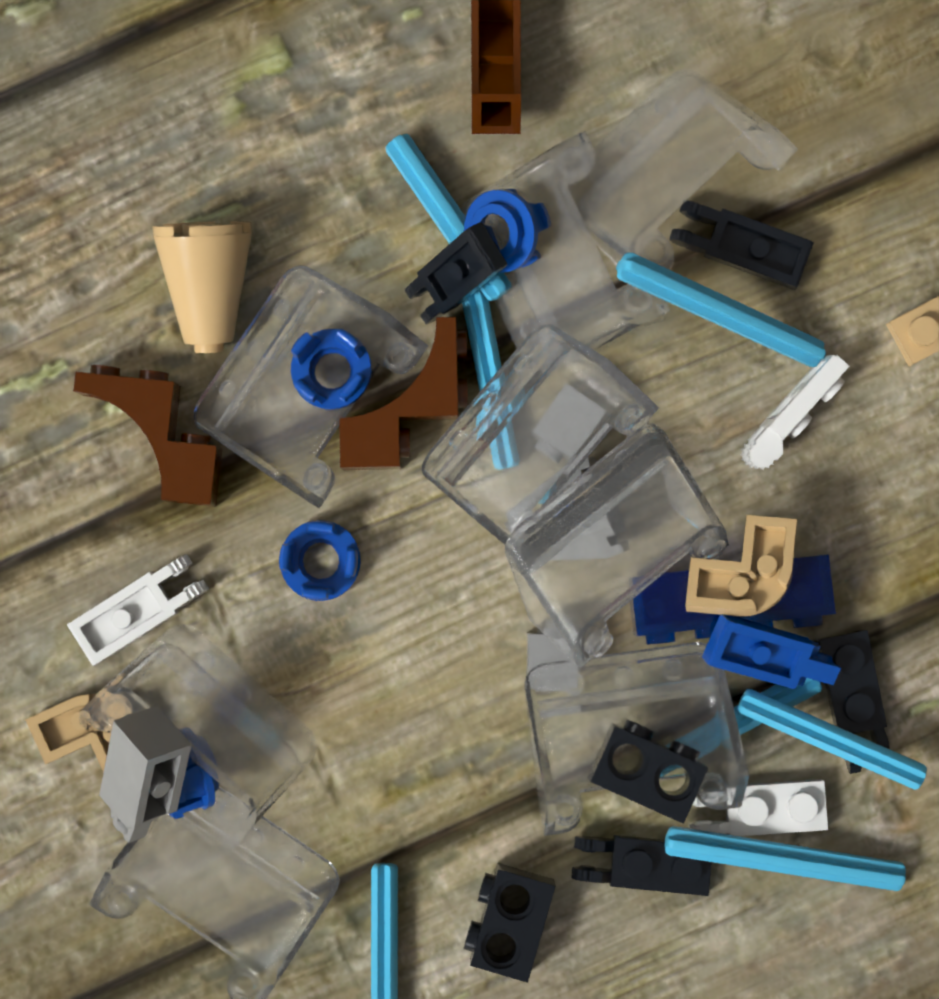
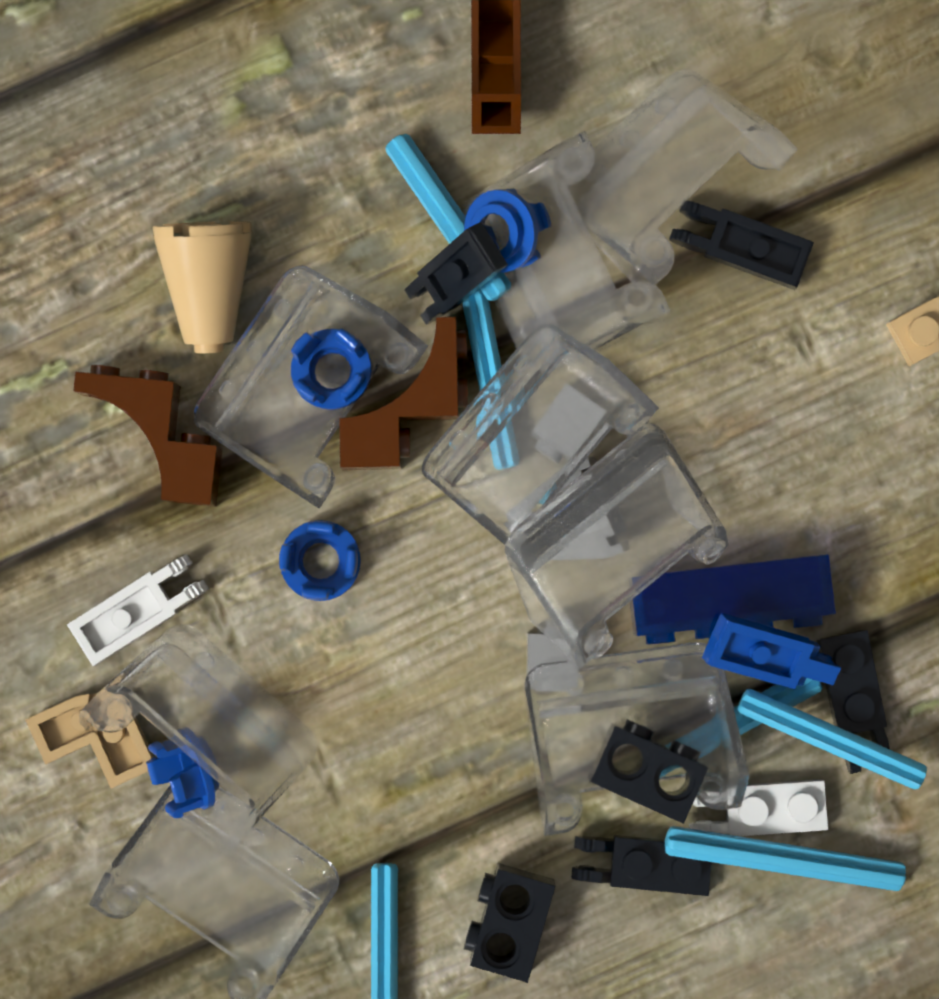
light grey hinge [99,706,192,843] -> none
medium azure axle [616,252,826,367] -> none
tan plate [685,515,797,616] -> none
white hinge [740,355,850,470] -> none

